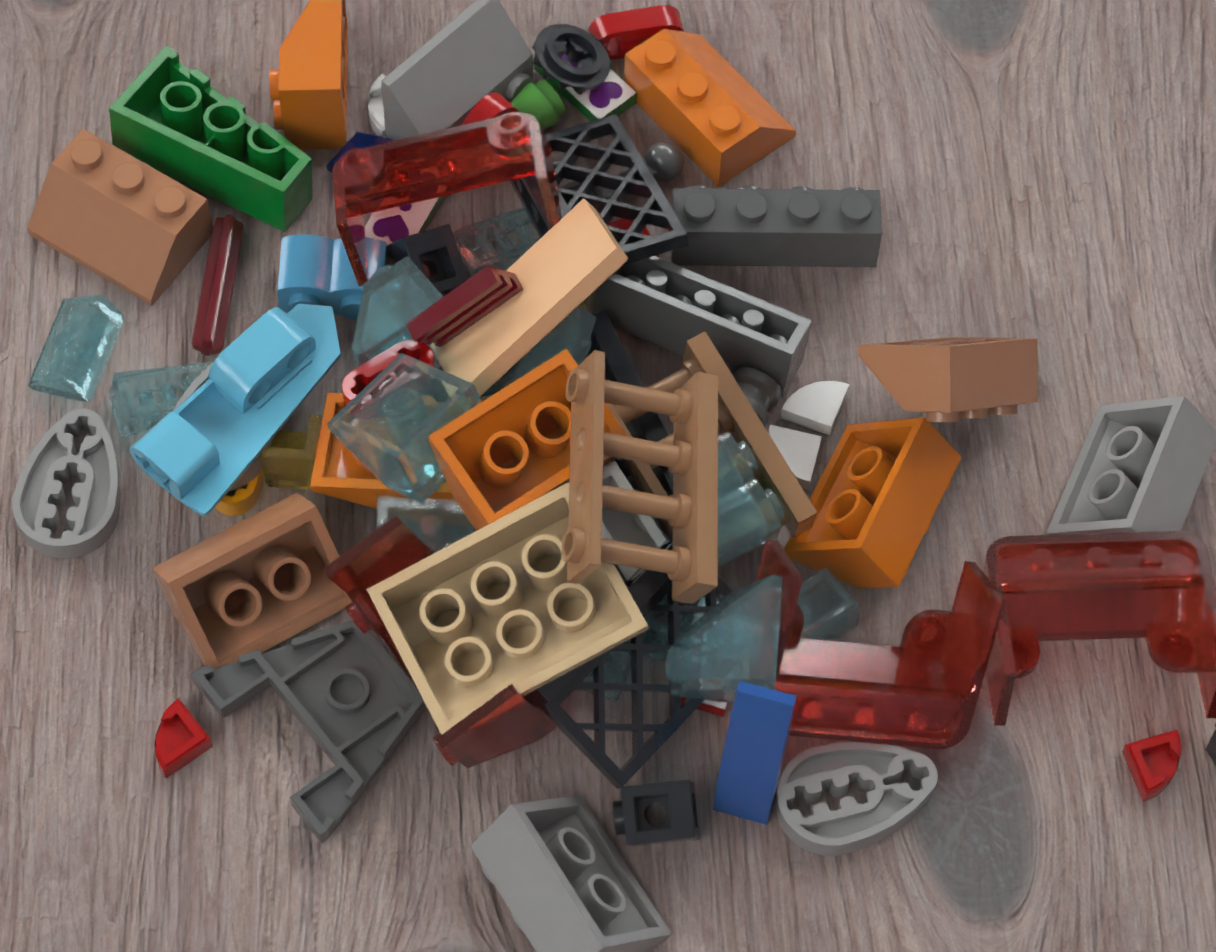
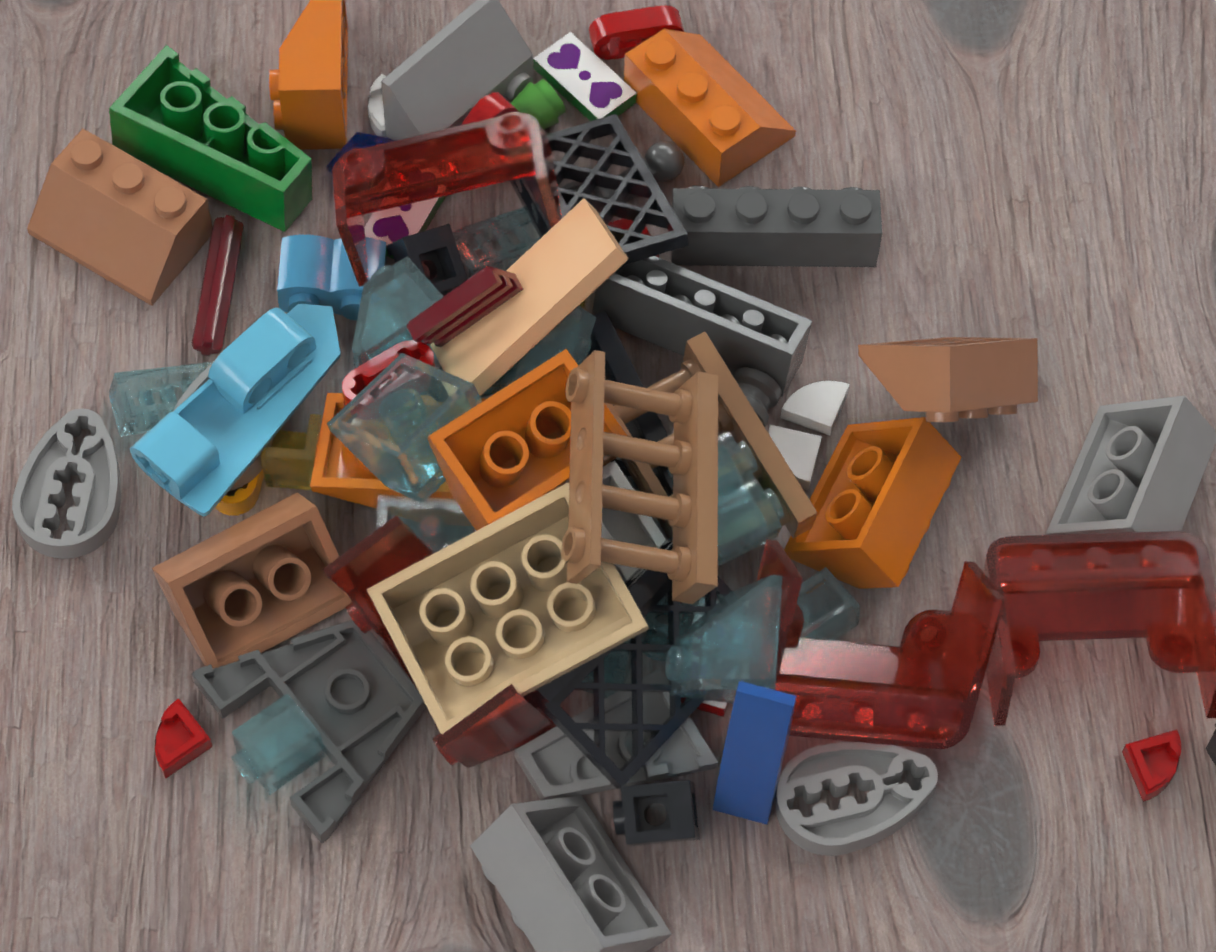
clear light blue slope [28,295,124,402] -> none
black gear [532,24,610,95] -> none
none -> clear light blue brick [231,693,325,795]
none -> light grey wing [514,668,719,800]

